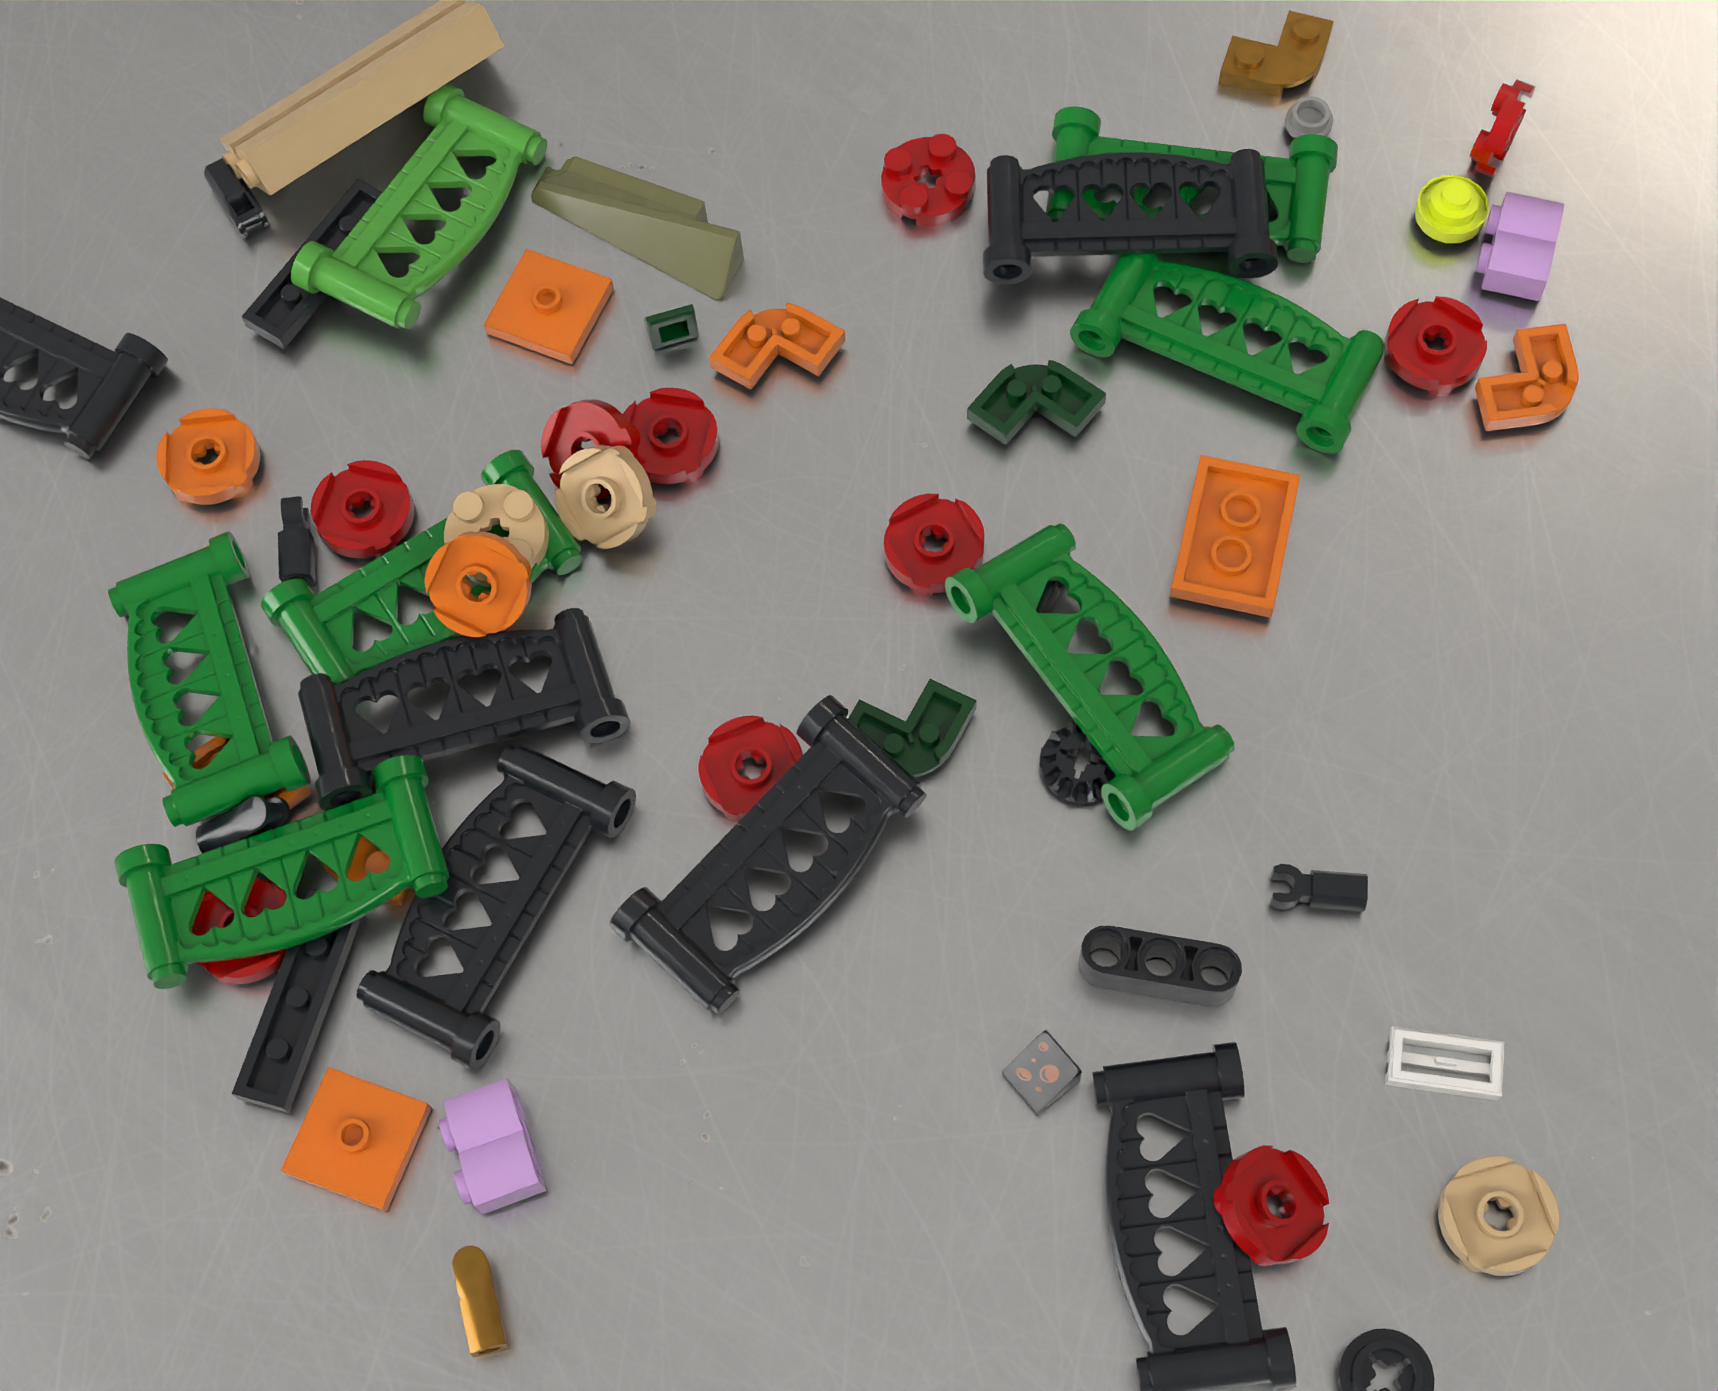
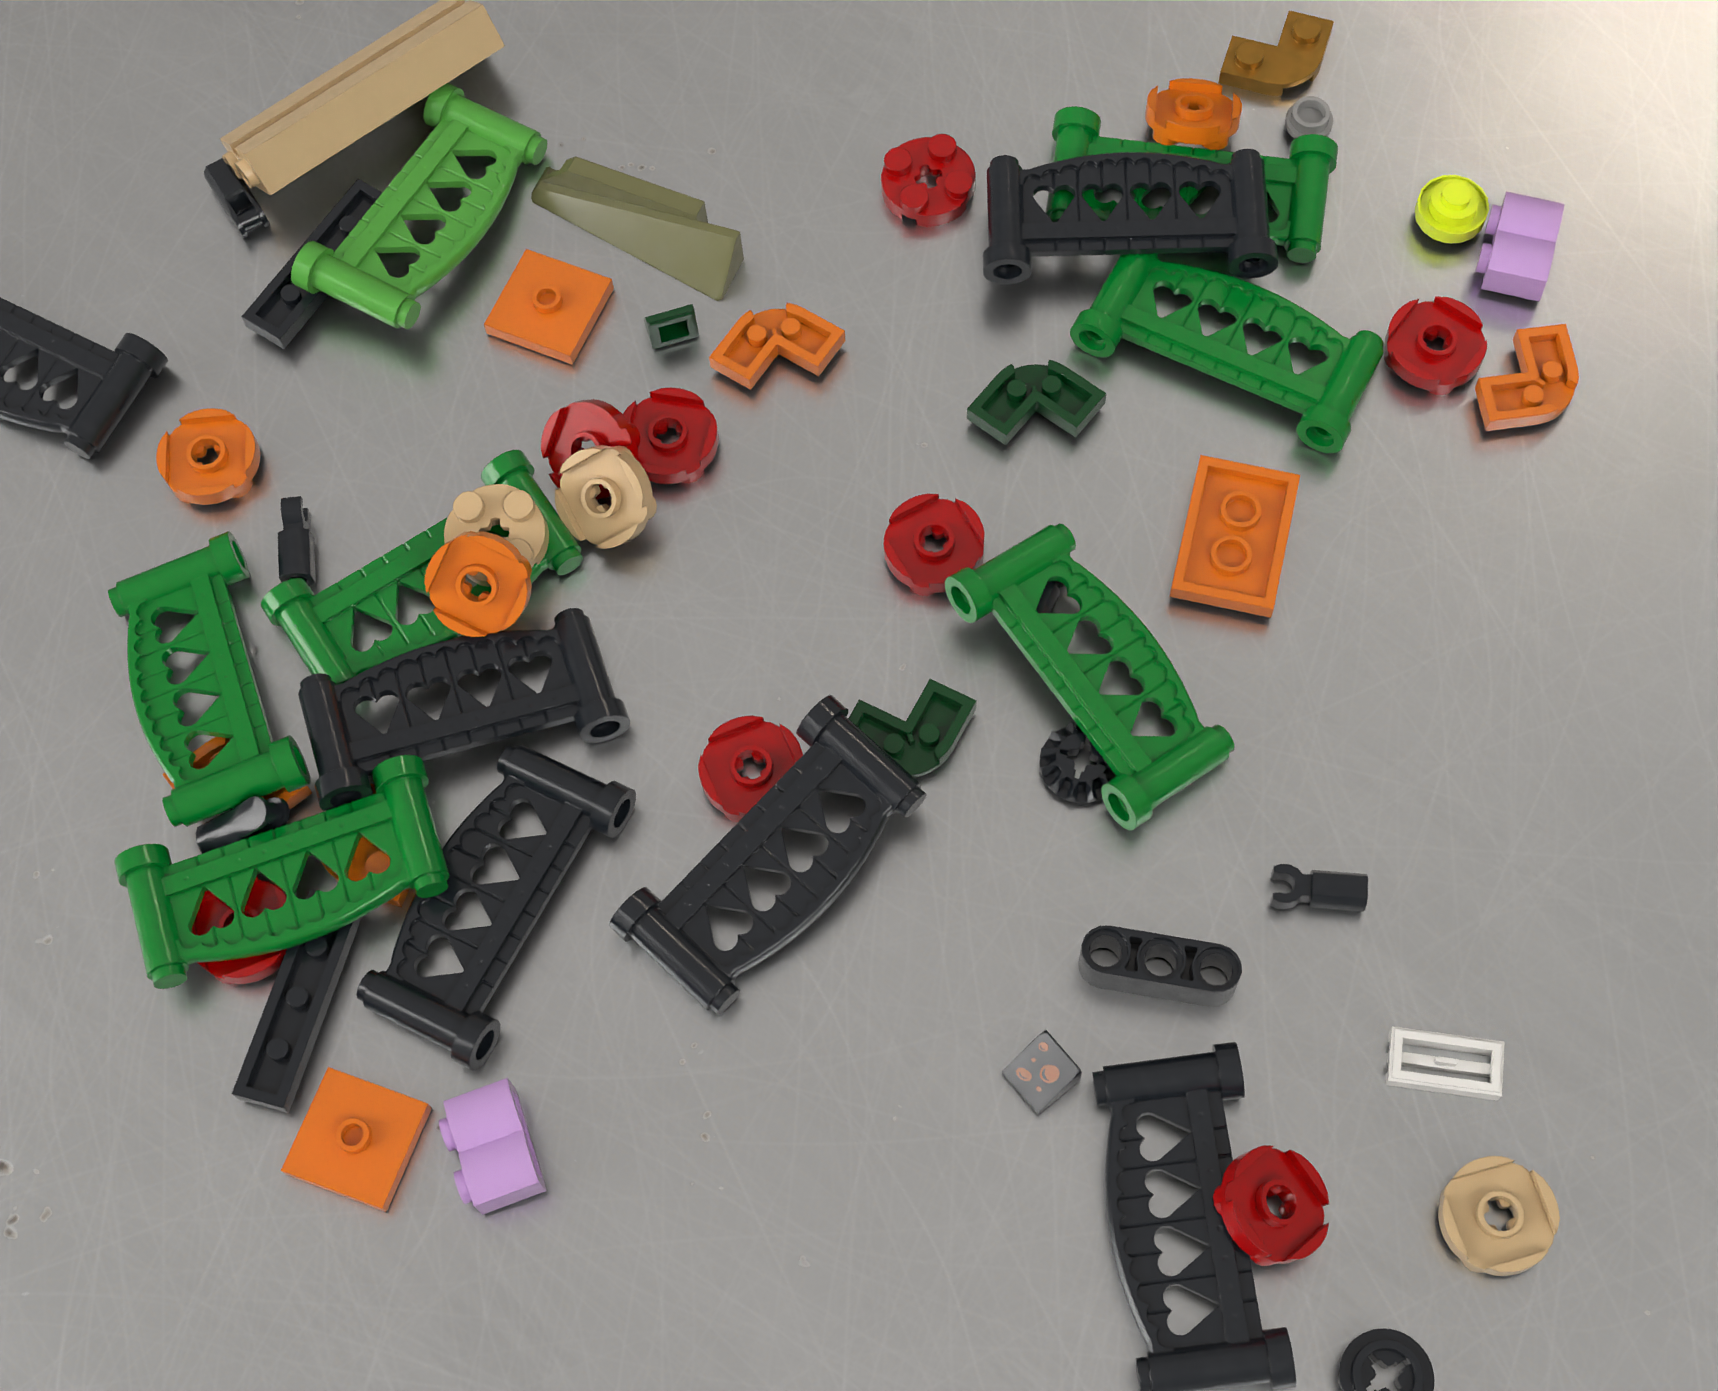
red plate [310,460,414,558] -> none
pearl gold bar [452,1245,508,1358] -> none
red plate [1469,79,1535,178] -> none
none -> orange plate [1145,78,1242,150]

